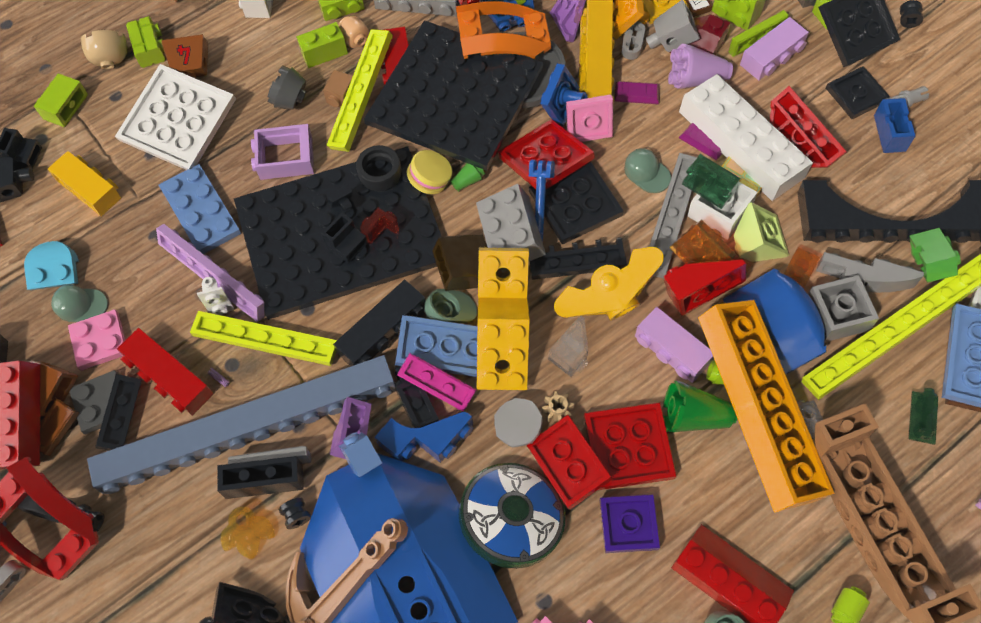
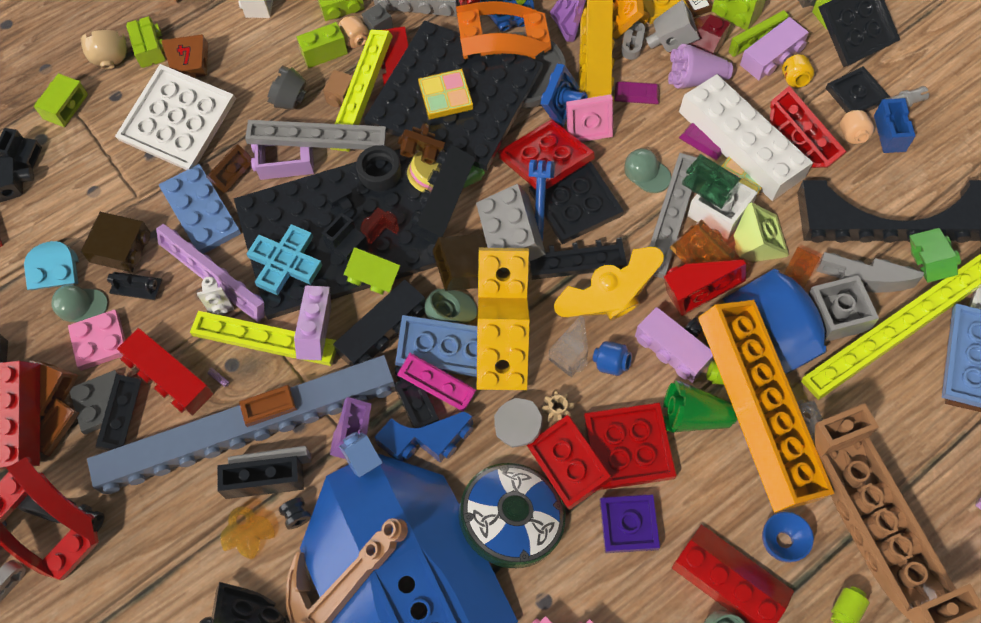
yellow brick [47,151,121,217] -> none
black wheel [900,0,923,28] -> none
clear green hinge [908,388,939,445] -> none
none -> dark brown brick [80,211,151,273]
none -> black hinge [107,272,162,301]
none -> reddish brown plate [206,144,252,193]
none -> dark orange tile [239,384,297,427]
none -> light grey plate [245,120,386,150]
none -> medium azure plate [246,224,322,295]
none -> lavender brick [294,286,331,361]
none -> lime brick [344,247,400,295]
none -> dark grey brick [362,3,393,33]
none -> reddish brown hips [397,123,445,165]
none -> black brick [410,145,475,244]
none -> tile [418,69,473,120]
none -> blue head [593,341,632,376]
none -> black bush [684,317,703,337]
none -> blue piece [762,512,814,563]
none -> yellow head [782,54,814,88]
none -> light nougat head [840,110,874,144]

